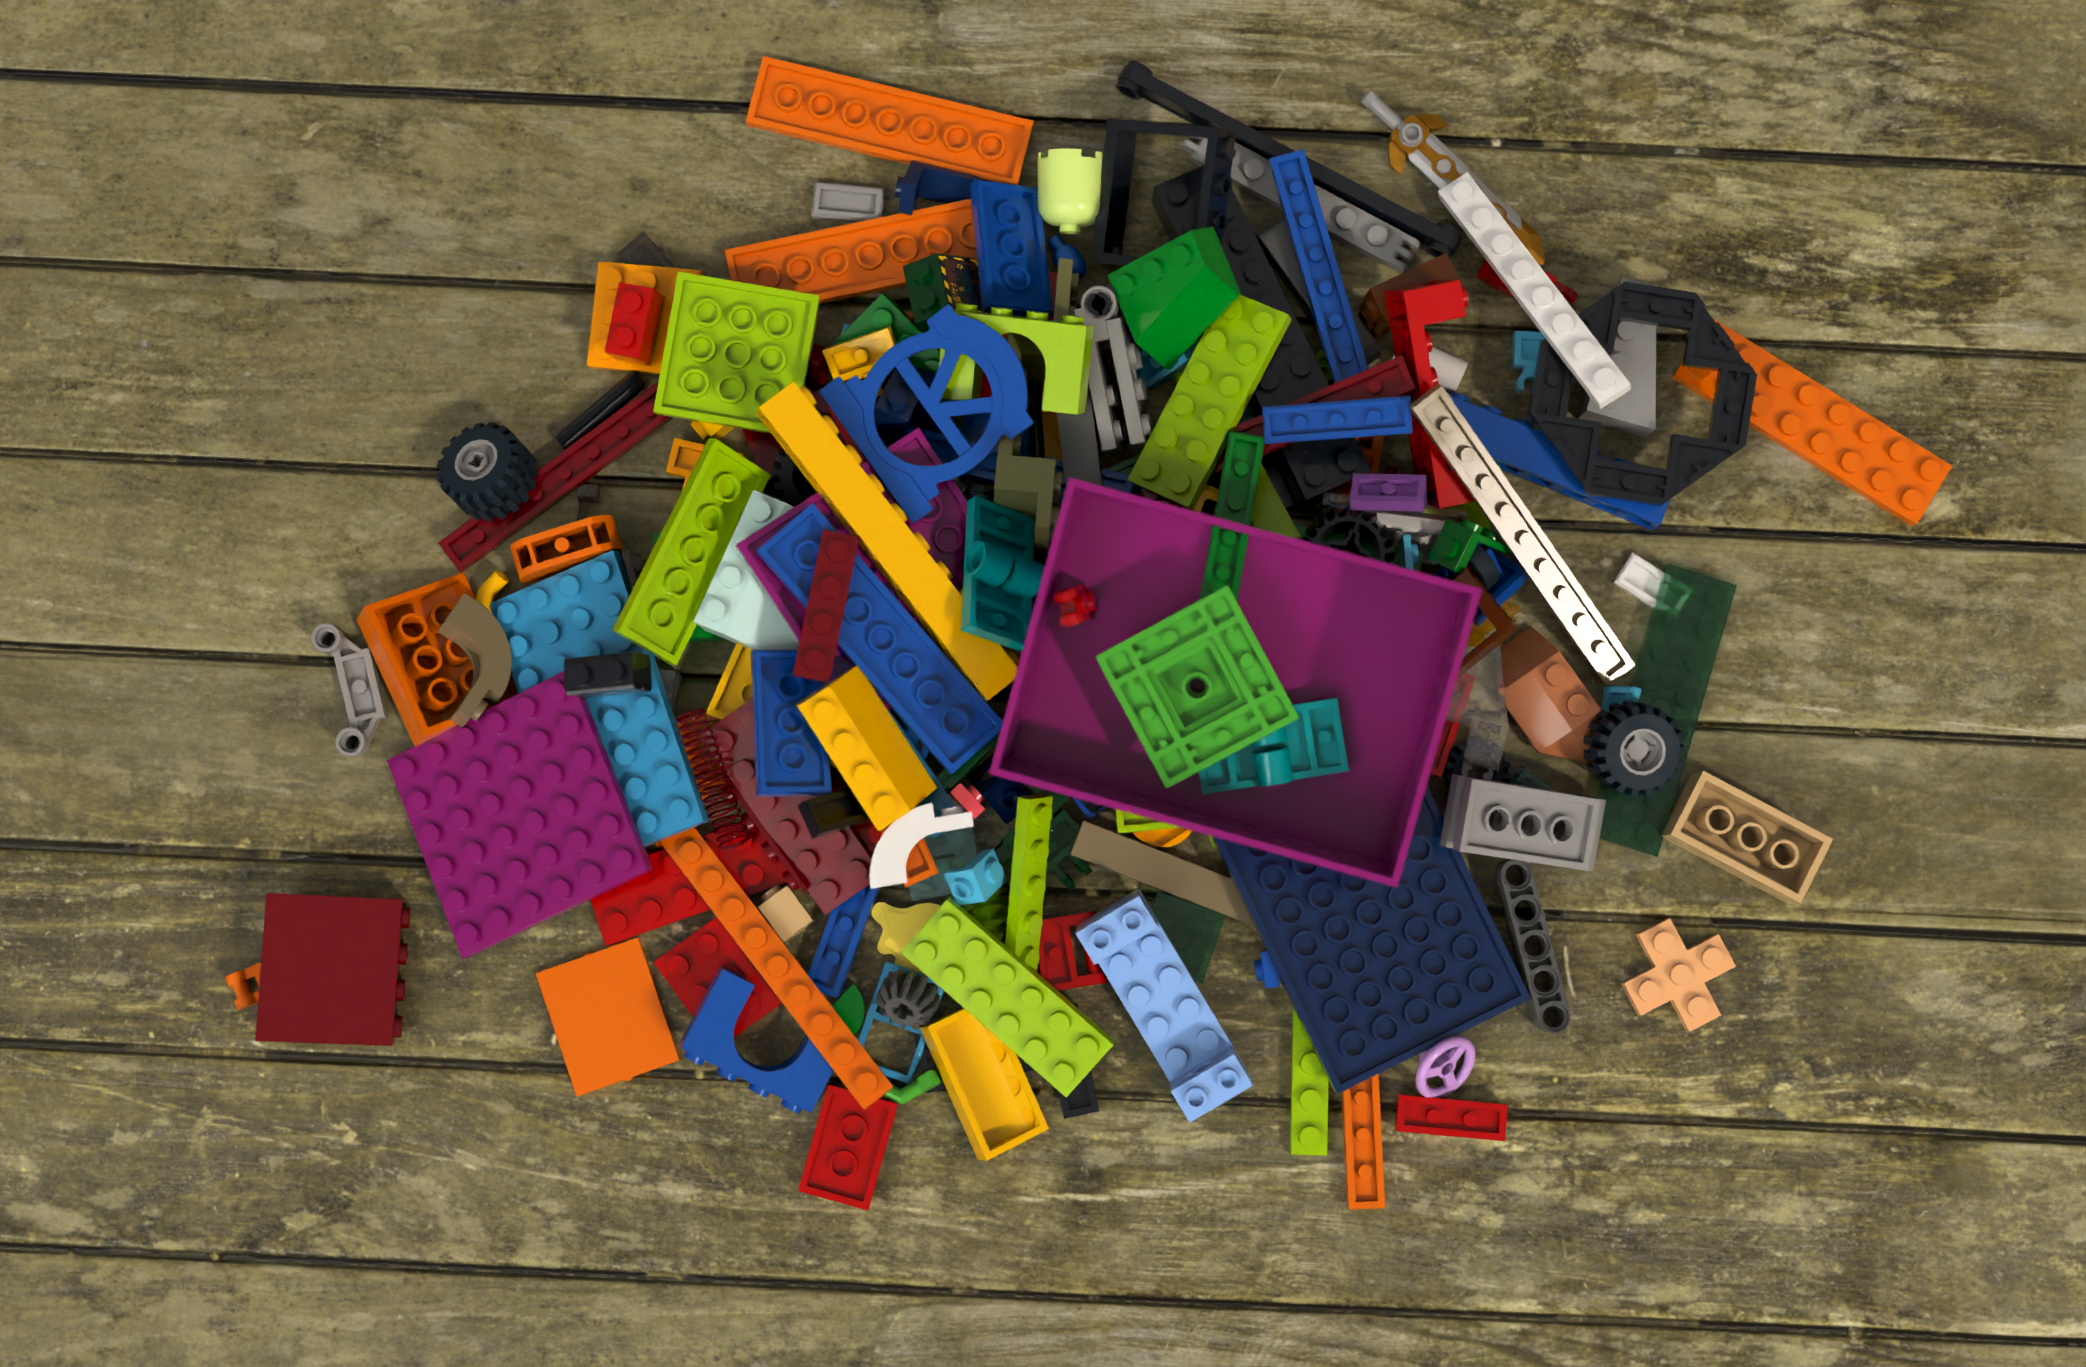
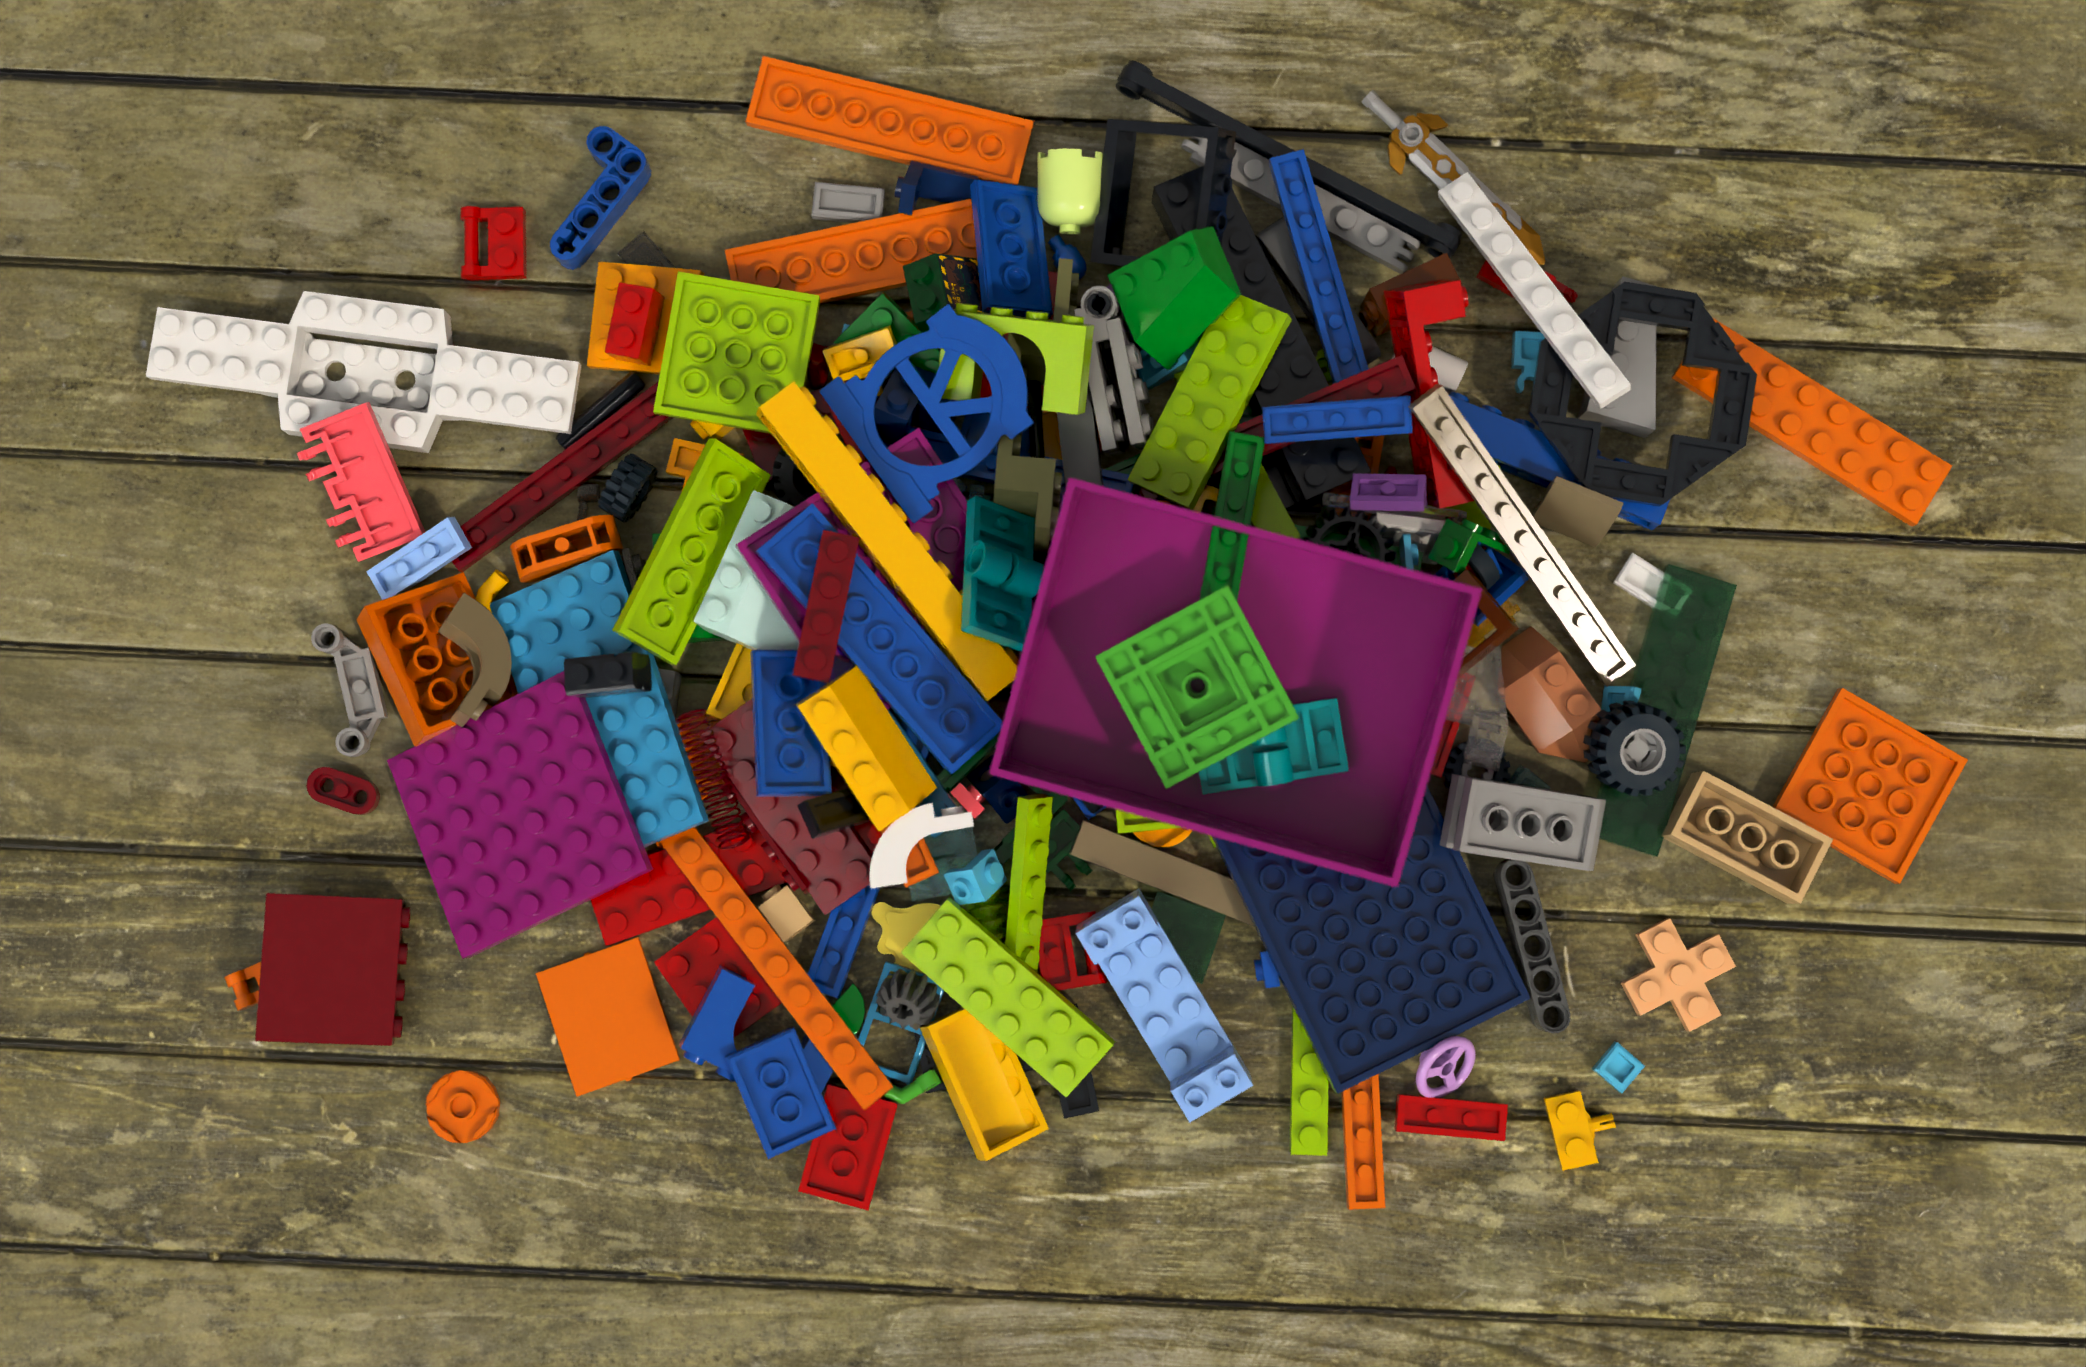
black wheel [437,422,538,521] -> none
red hinge [1053,584,1097,627] -> none
none -> white piece [146,291,581,453]
none -> coral hinge [297,402,426,562]
none -> dark red plate [306,767,380,815]
none -> light blue plate [366,517,472,600]
none -> orange tile [426,1070,500,1143]
none -> red plate [461,206,526,280]
none -> blue beam [550,126,651,269]
none -> black bush [598,453,658,523]
none -> blue tile [725,1026,836,1159]
none -> dark tan slope [1532,476,1624,547]
none -> yellow plate [1543,1090,1616,1171]
none -> medium azure tile [1592,1042,1645,1093]
none -> orange plate [1772,688,1968,884]

